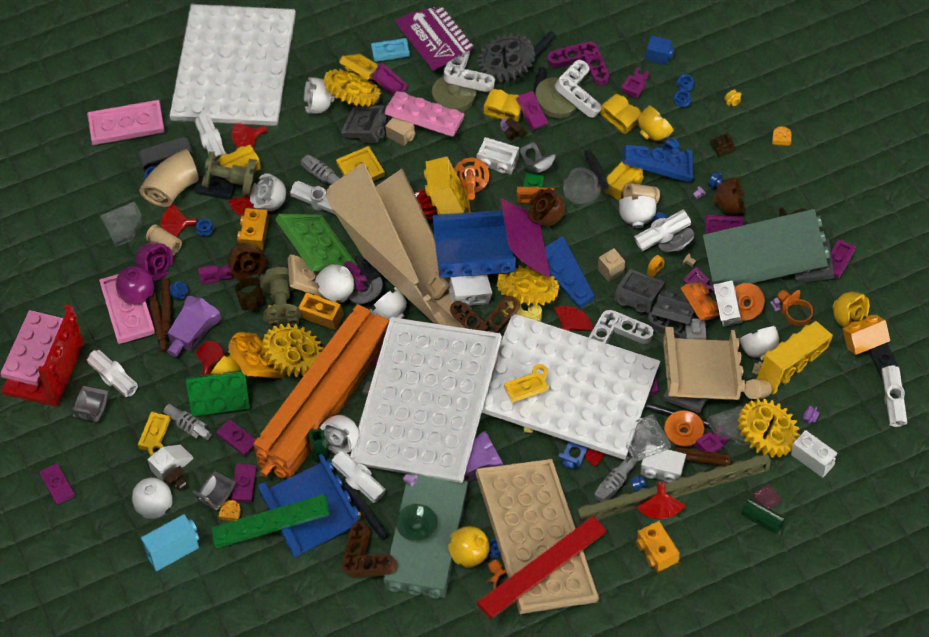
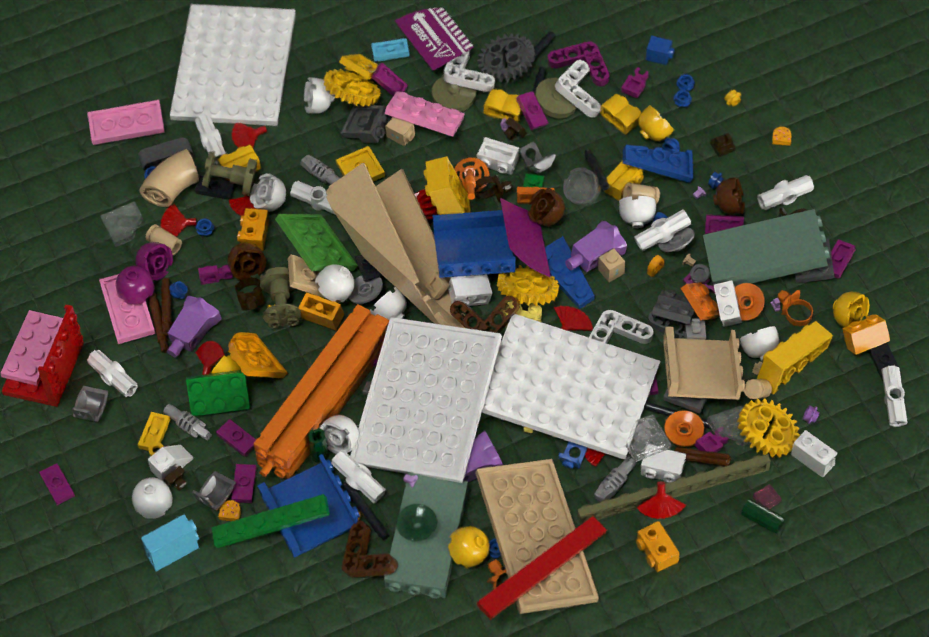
yellow gear [261,323,324,377] -> none
magenta plate [344,261,367,291] -> none
yellow hinge [504,364,548,403] -> none
dark grey plate [614,269,665,313] -> none
blue plate [631,475,647,492] -> none
none -> dark brown piece [474,175,513,203]
none -> medium lavender piece [565,221,627,272]
none -> dark grey tile [690,264,709,284]
none -> white piece [757,175,814,210]

